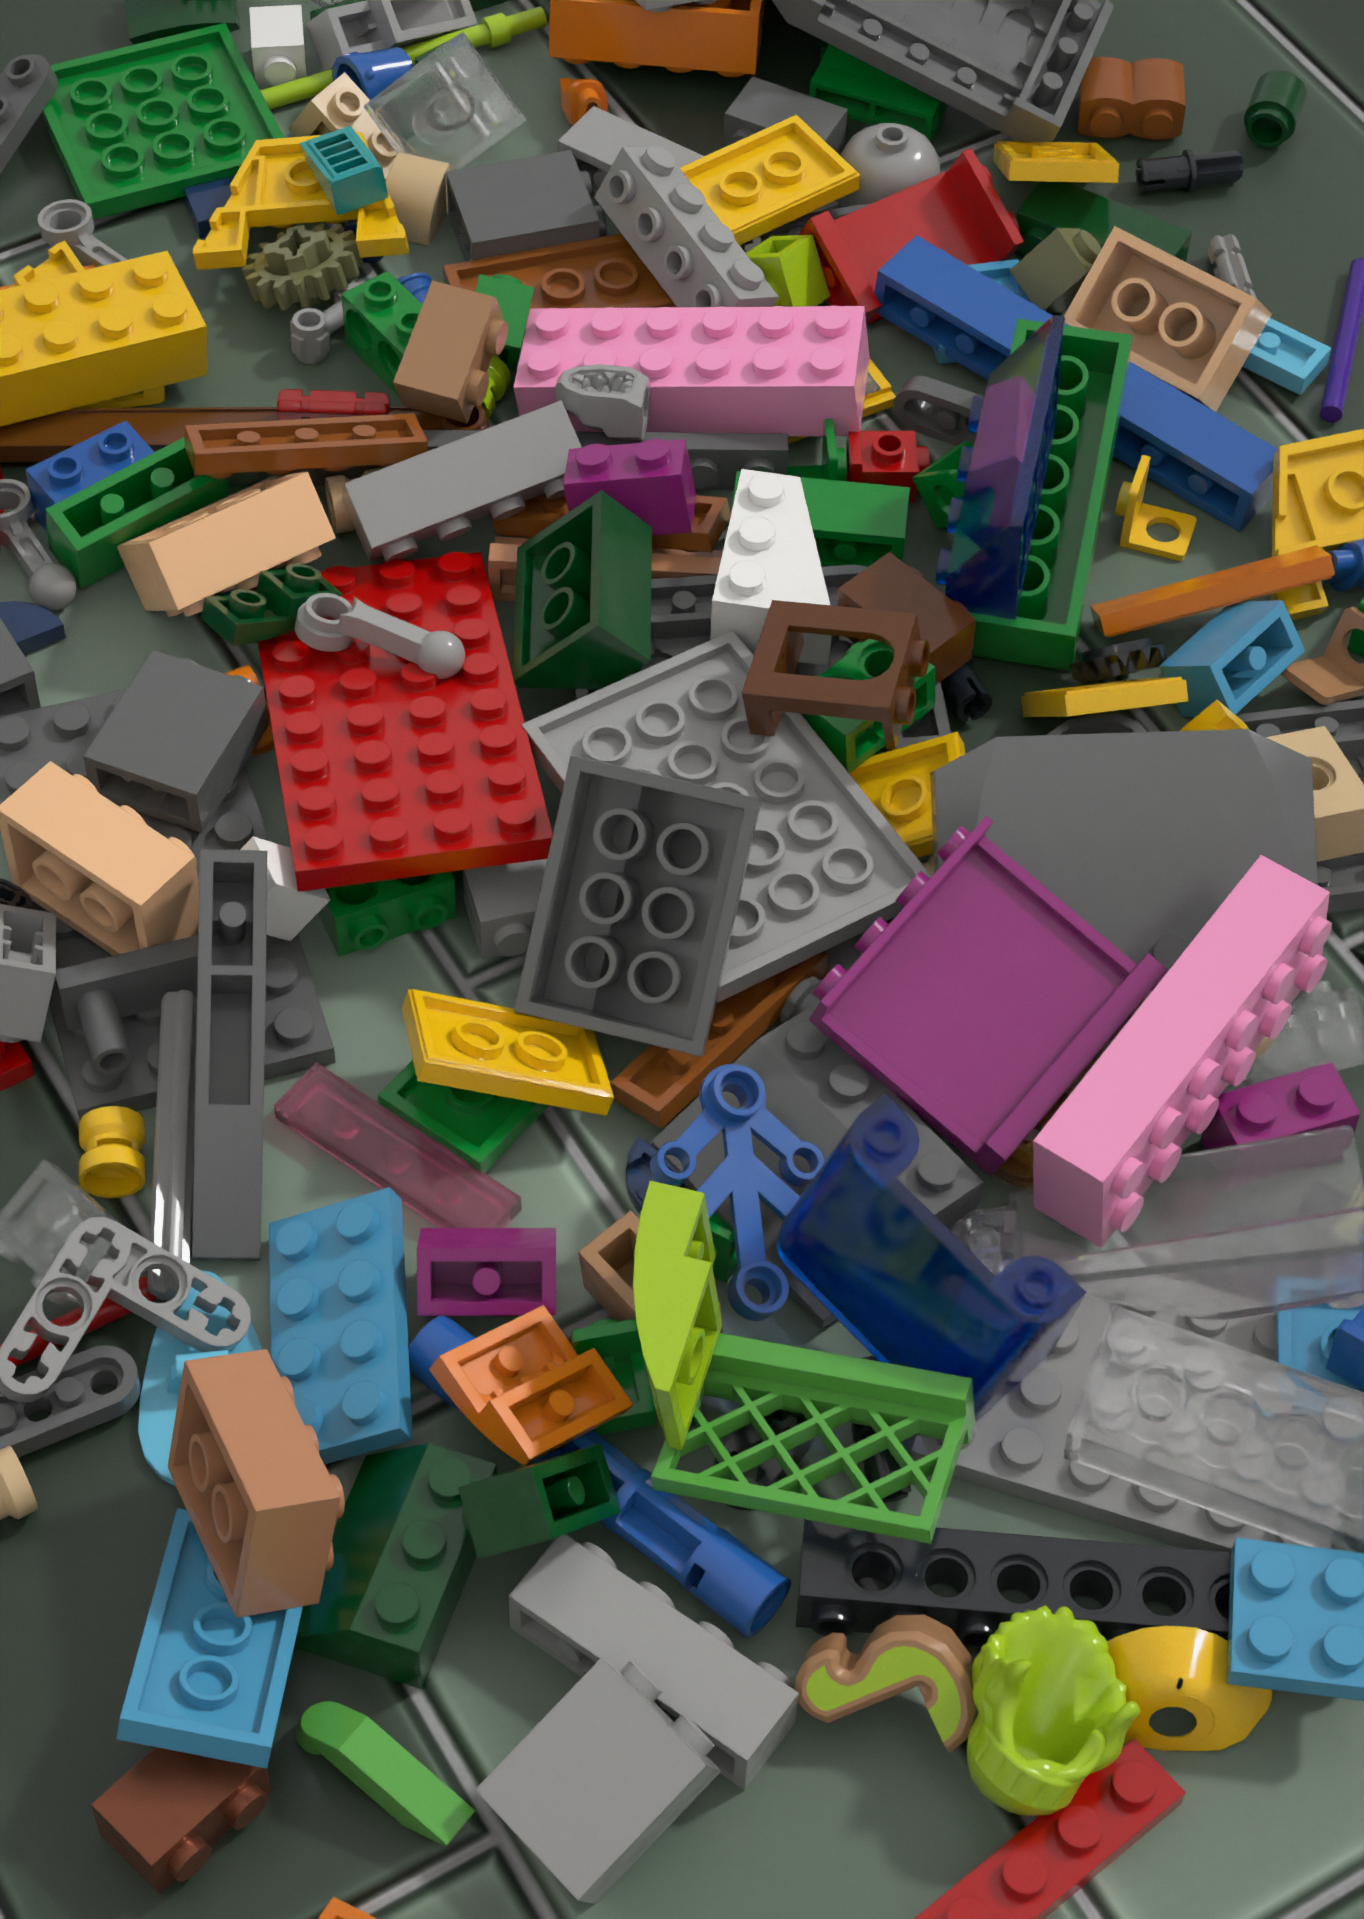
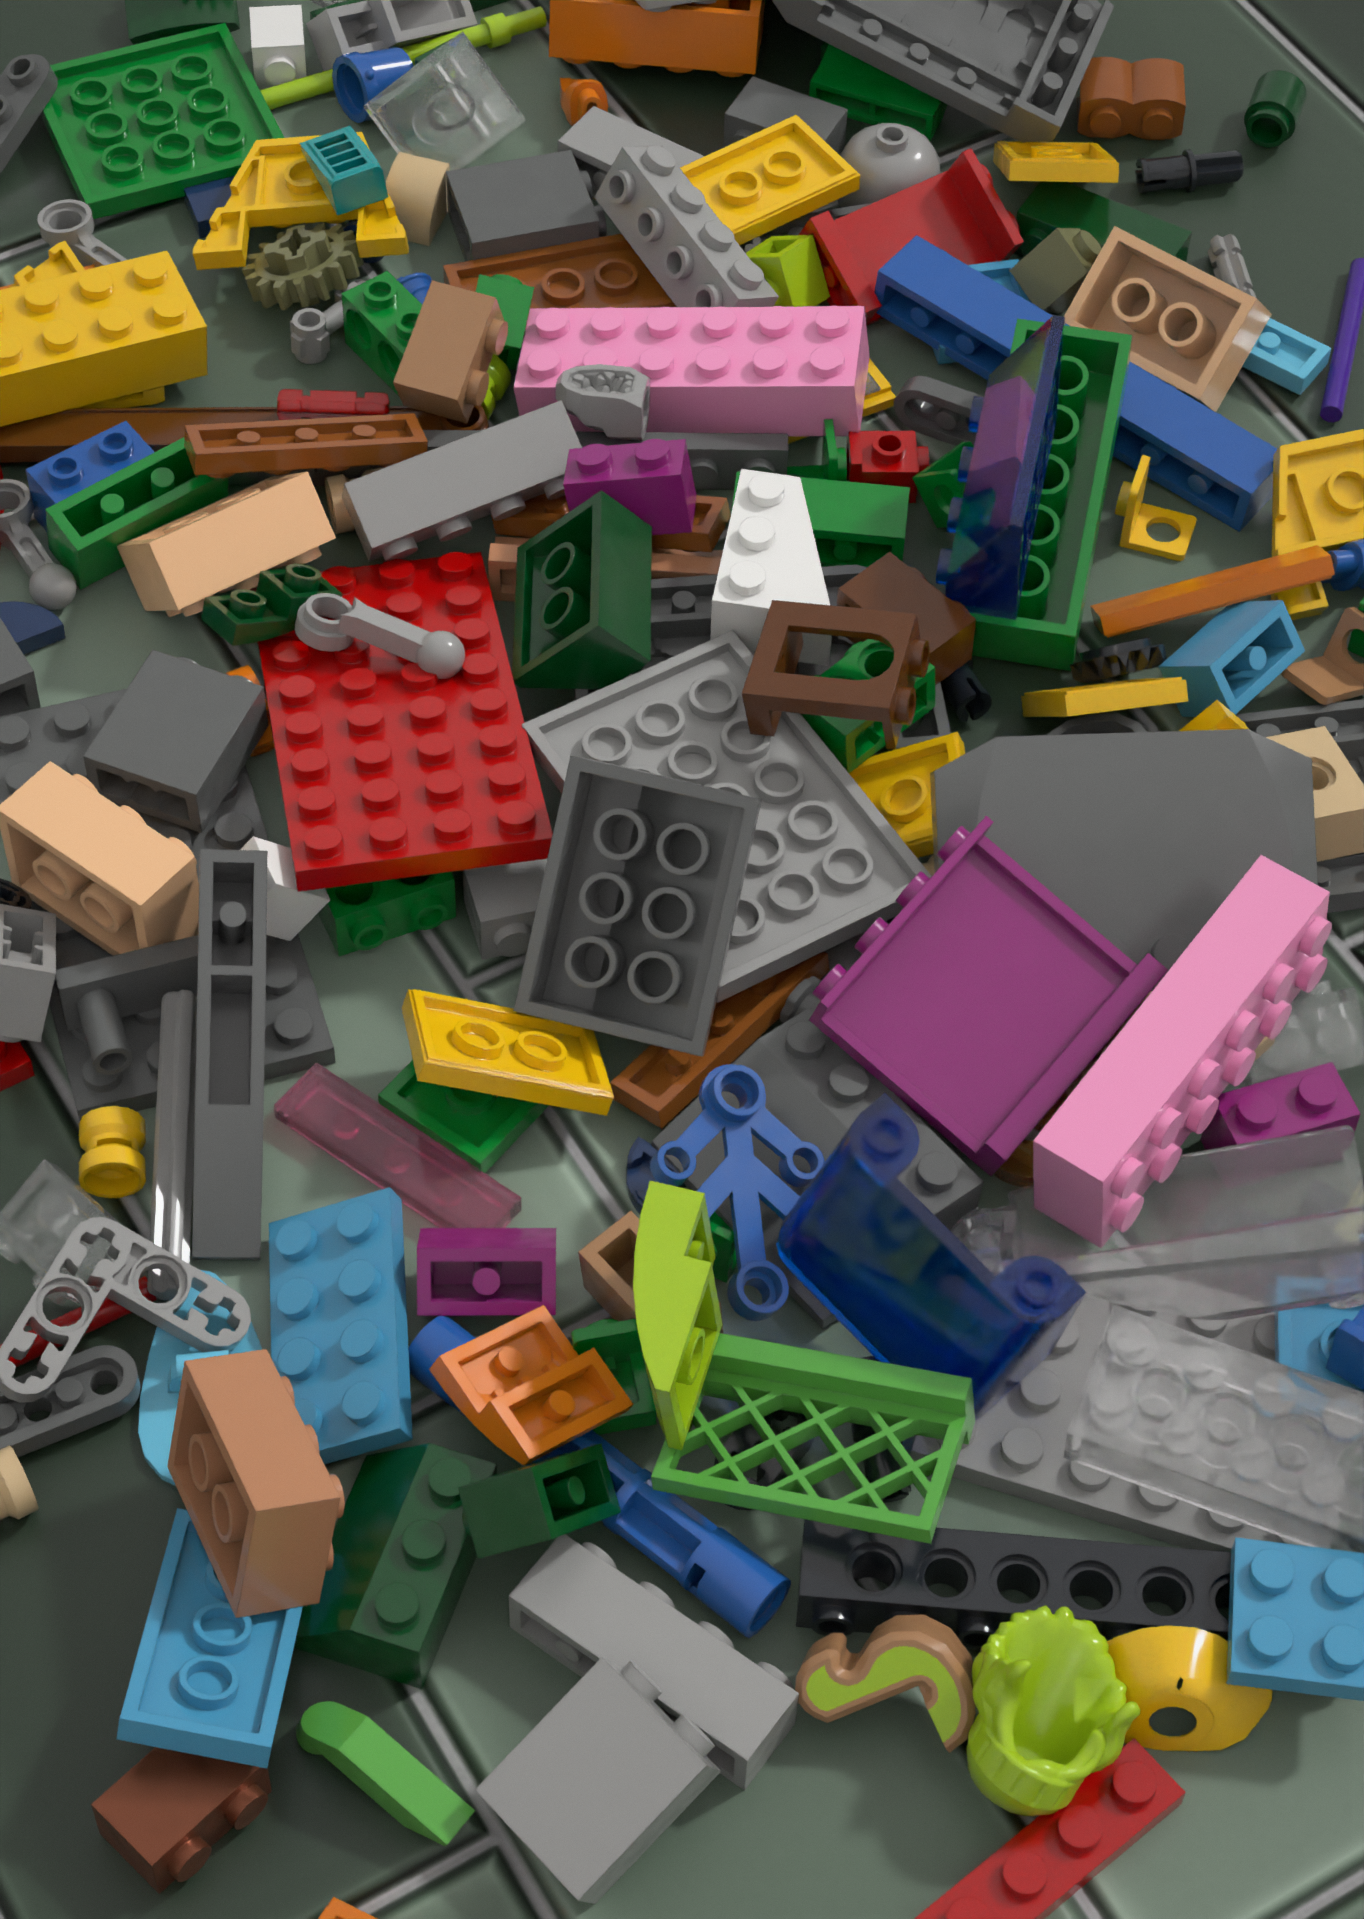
tan bracket [289,72,415,181] -> none

